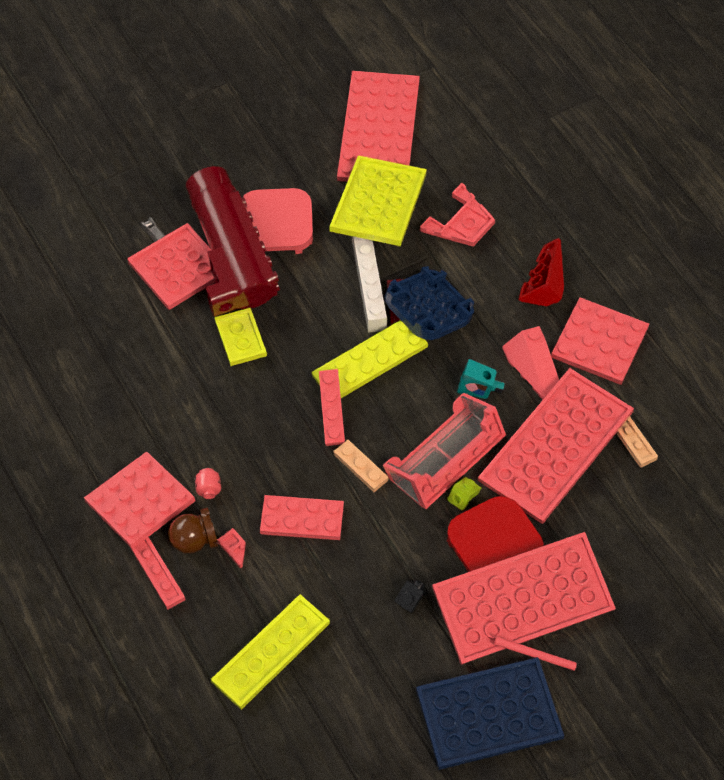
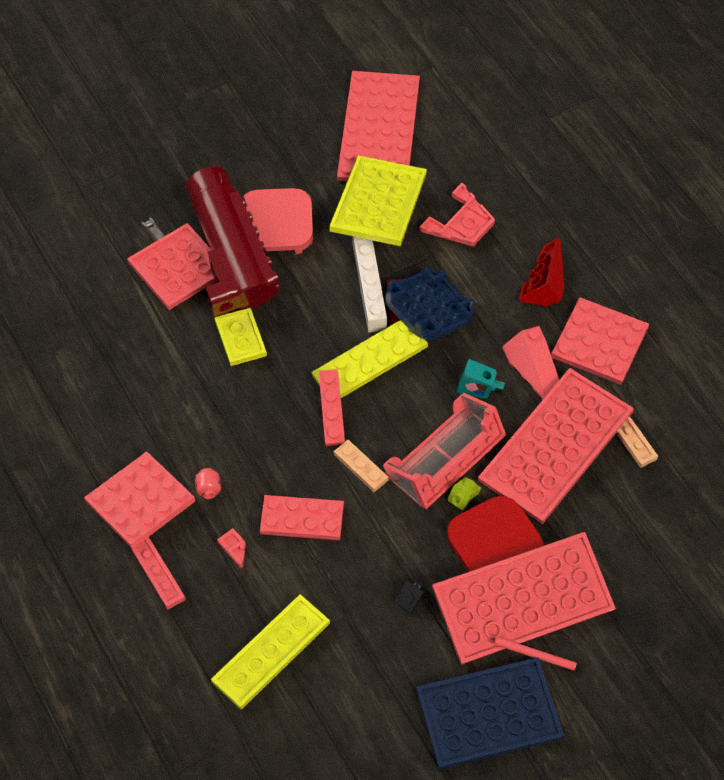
reddish brown tile [168,507,218,553] -> none

